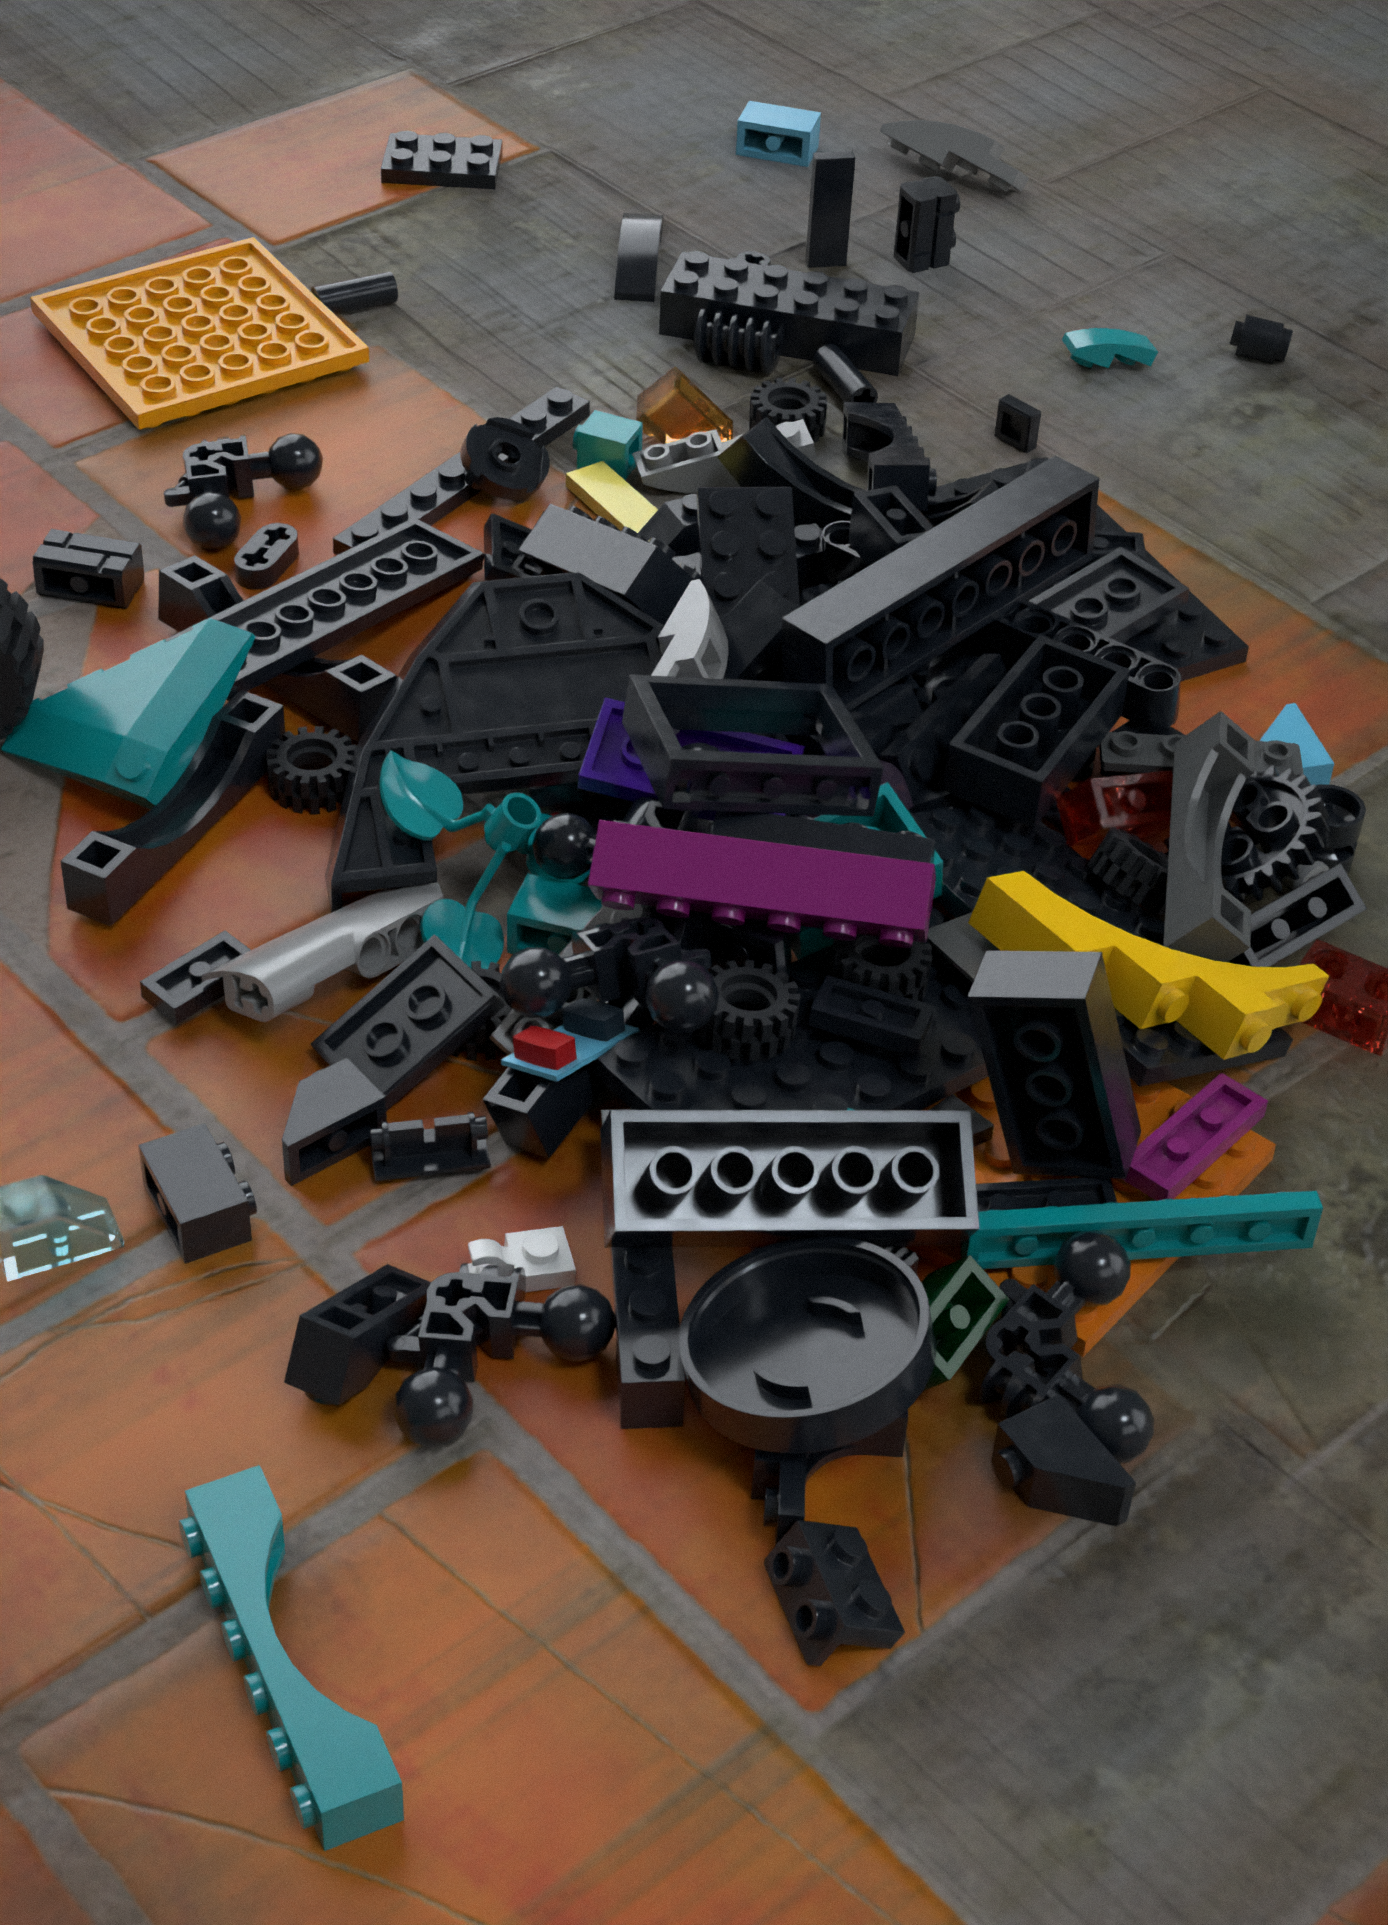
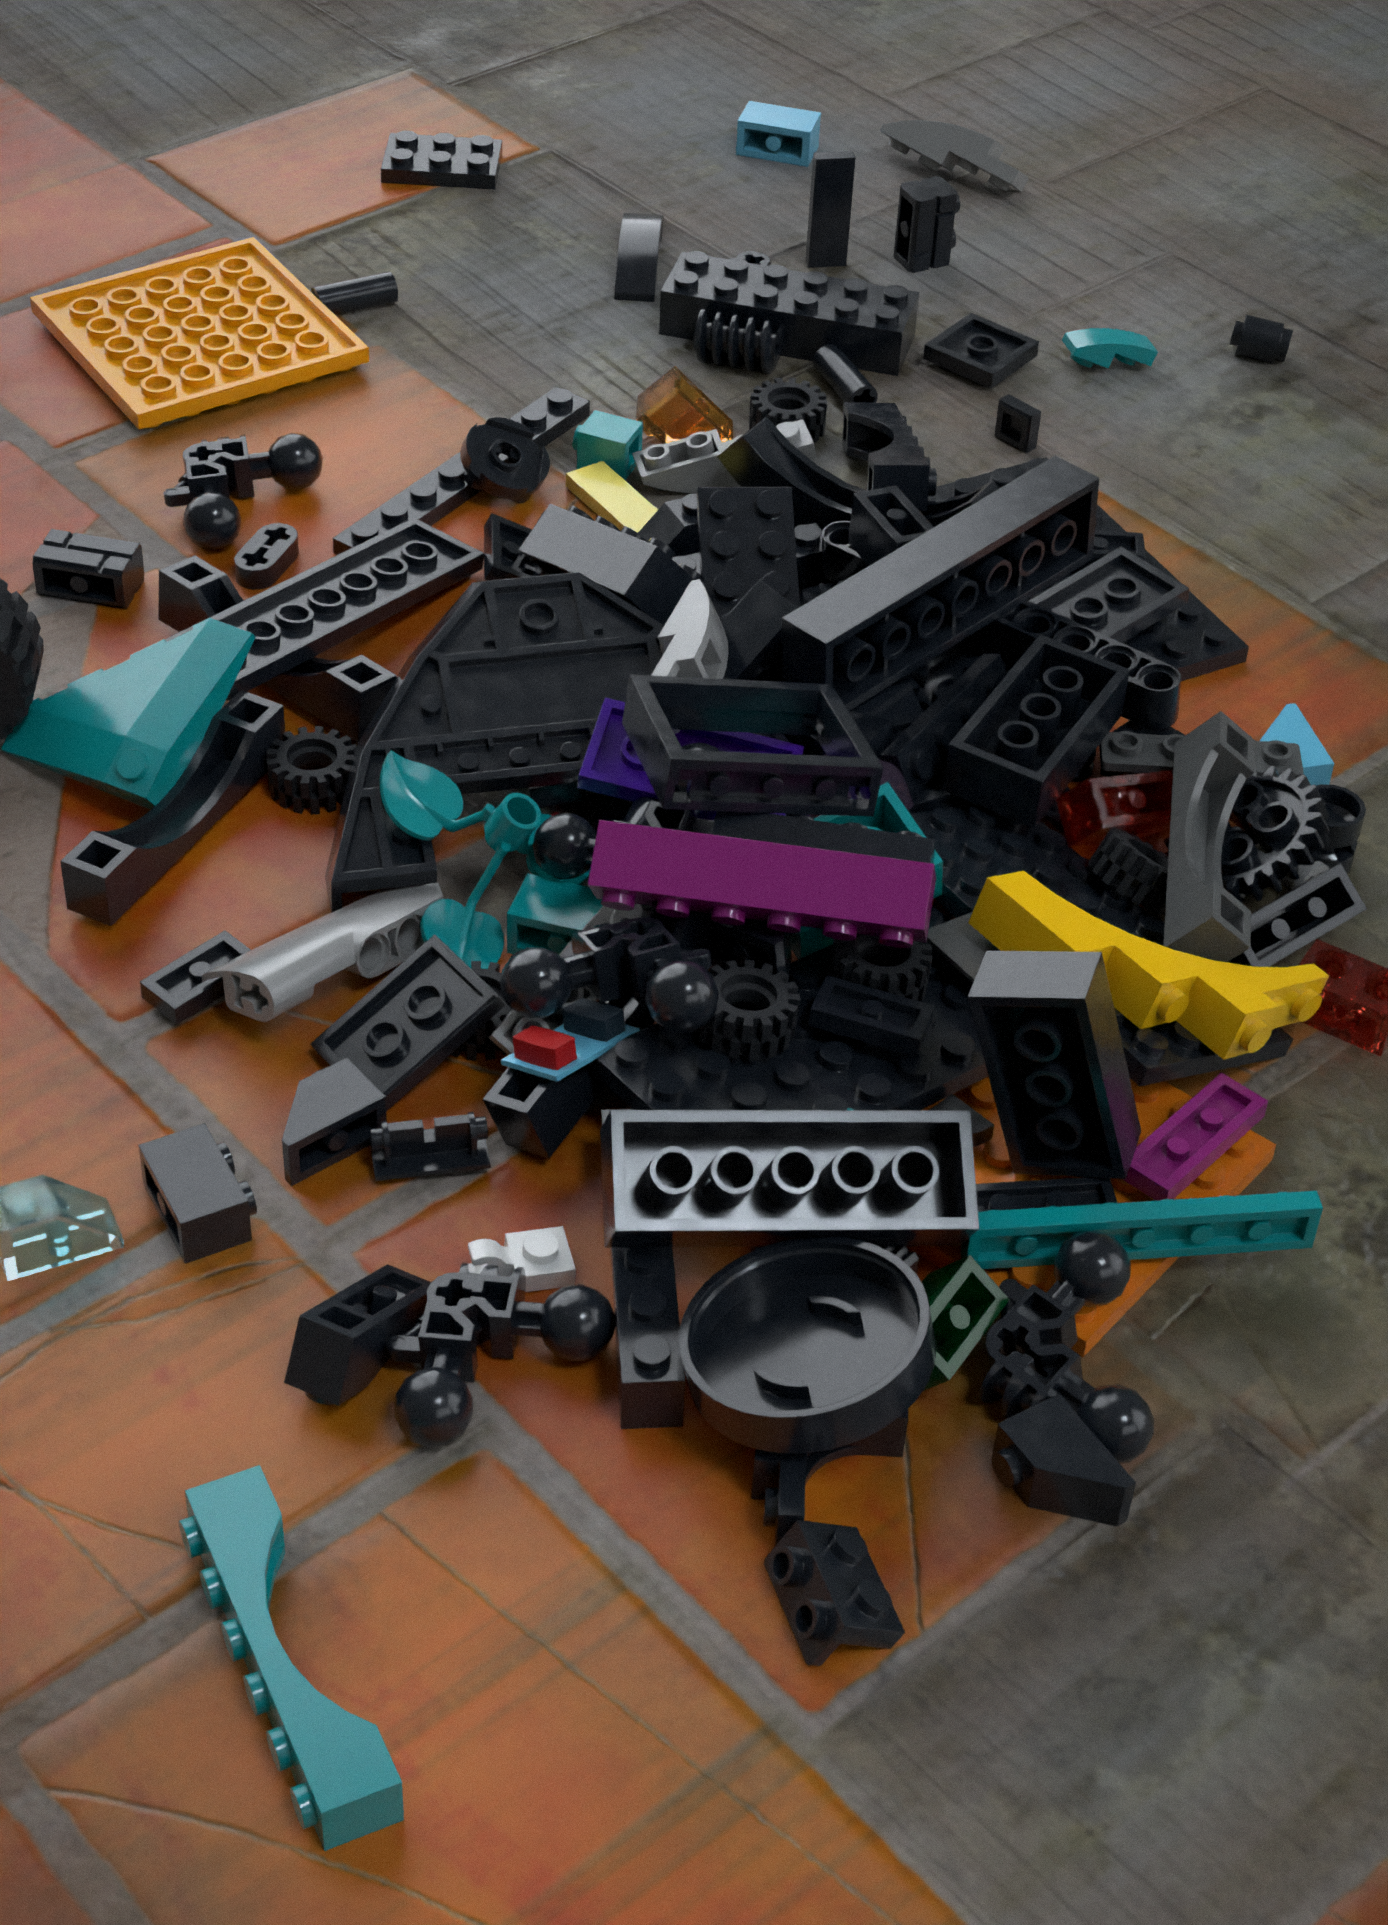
none -> black plate [923,313,1039,388]

